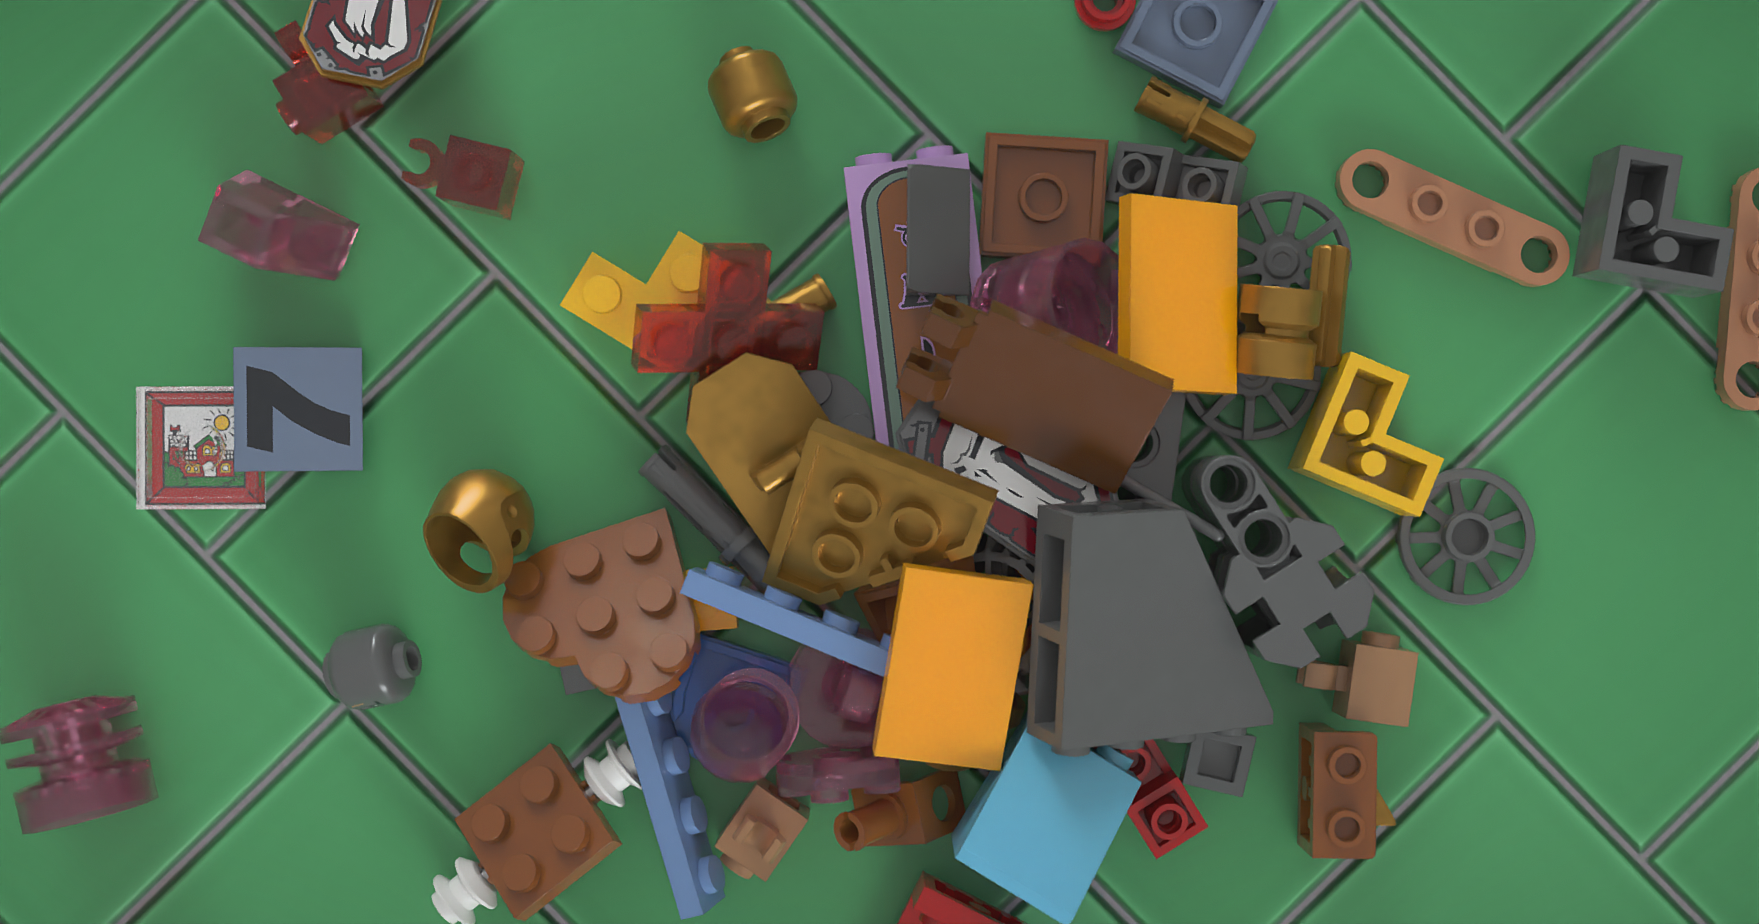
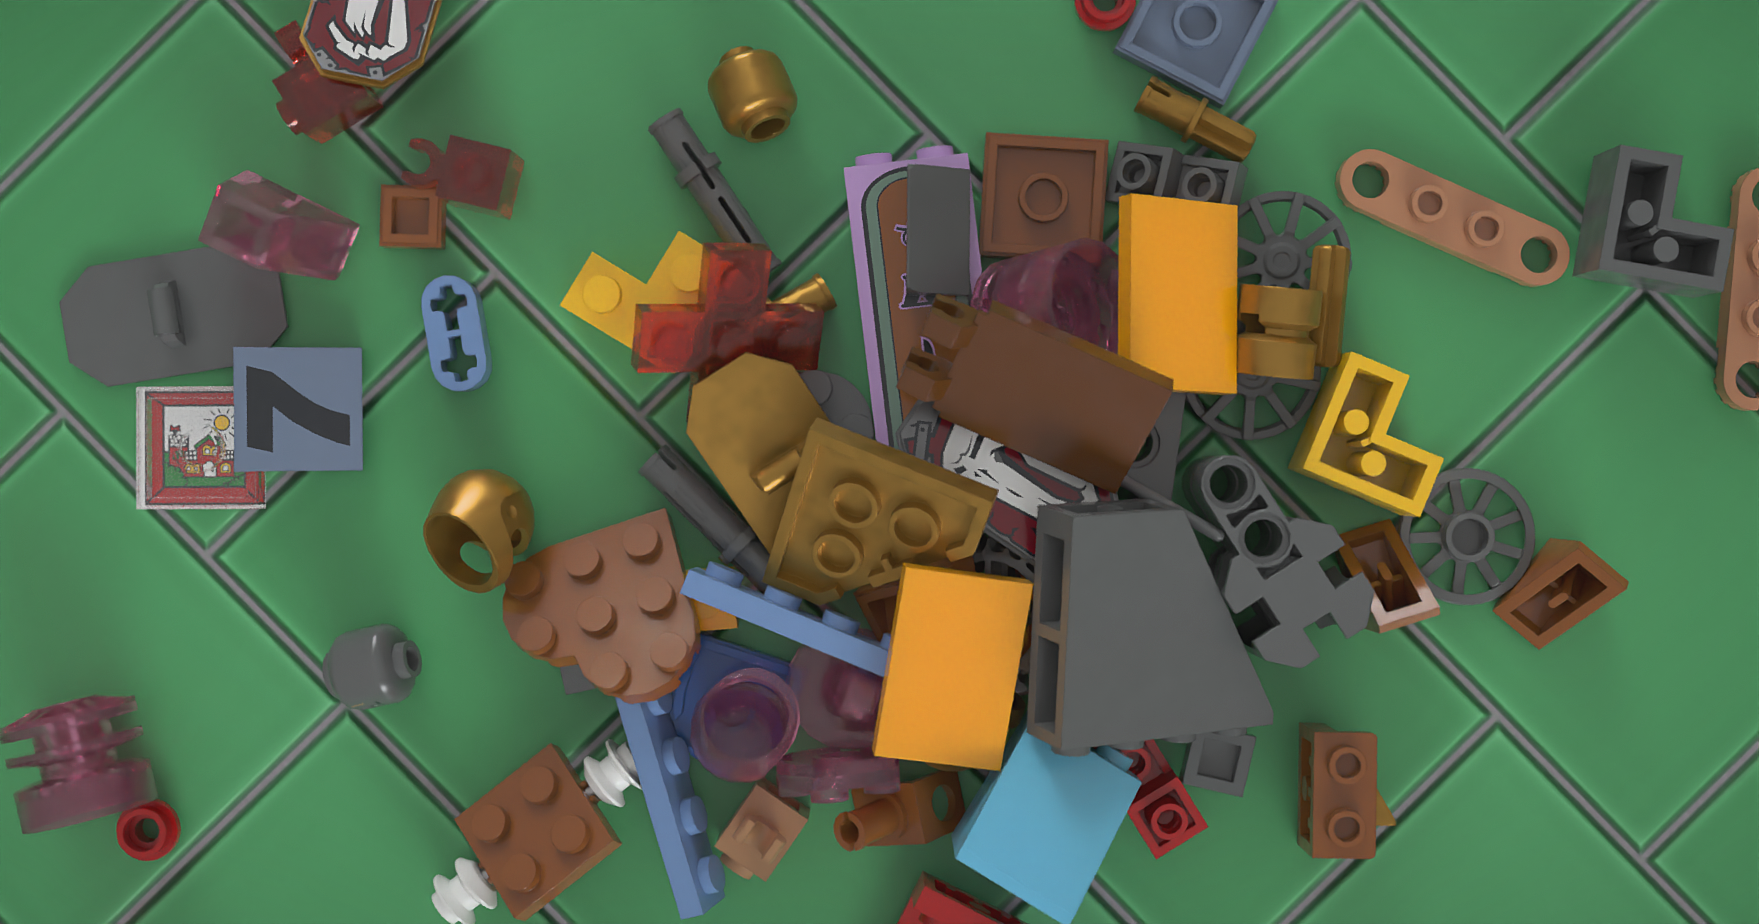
medium nougat brick [1296,631,1419,727] -> none
none -> dark grey shield [59,242,289,387]
none -> red plate [116,798,181,861]
none -> dark orange tile [379,184,447,250]
none -> medium blue beam [421,275,492,392]
none -> dark grey pin [648,108,782,285]
none -> dark orange slope [1335,519,1440,634]
none -> dark orange slope [1492,538,1629,650]

